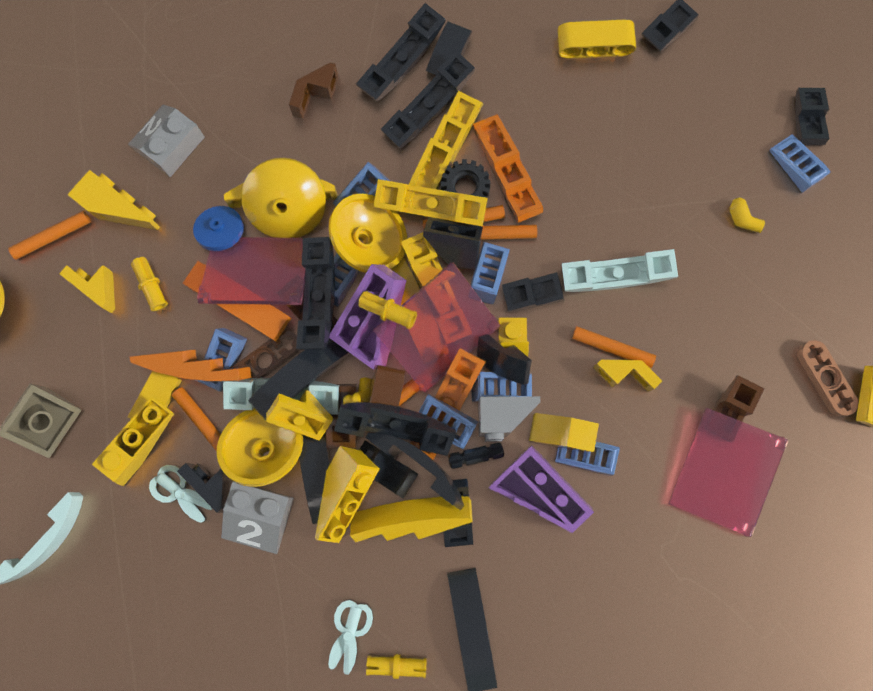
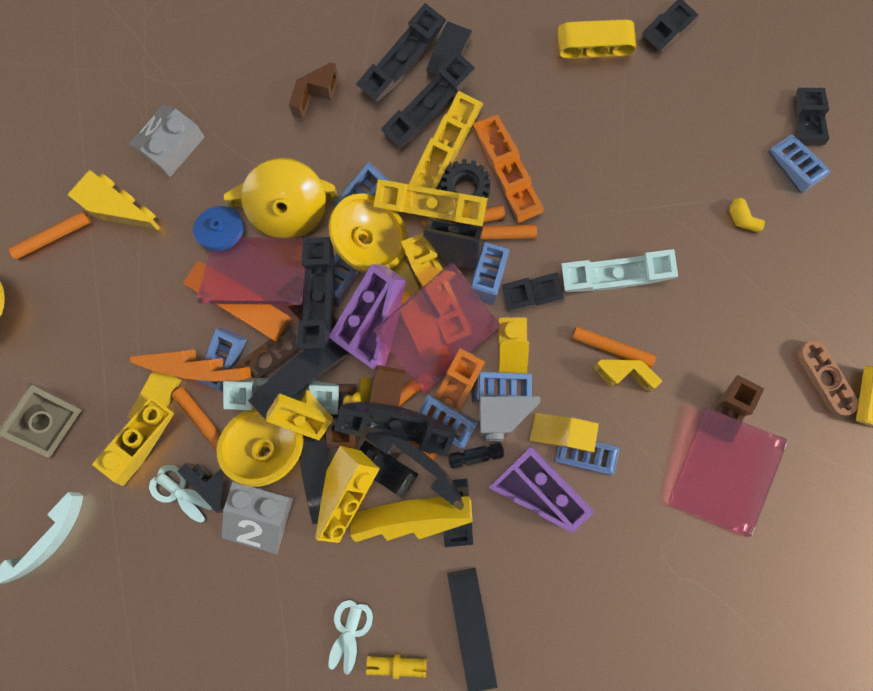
yellow slope [59,265,115,313] -> none
yellow axle [131,257,168,311] -> none
yellow axle [359,291,417,329] -> none
black slope [477,334,532,385] -> none

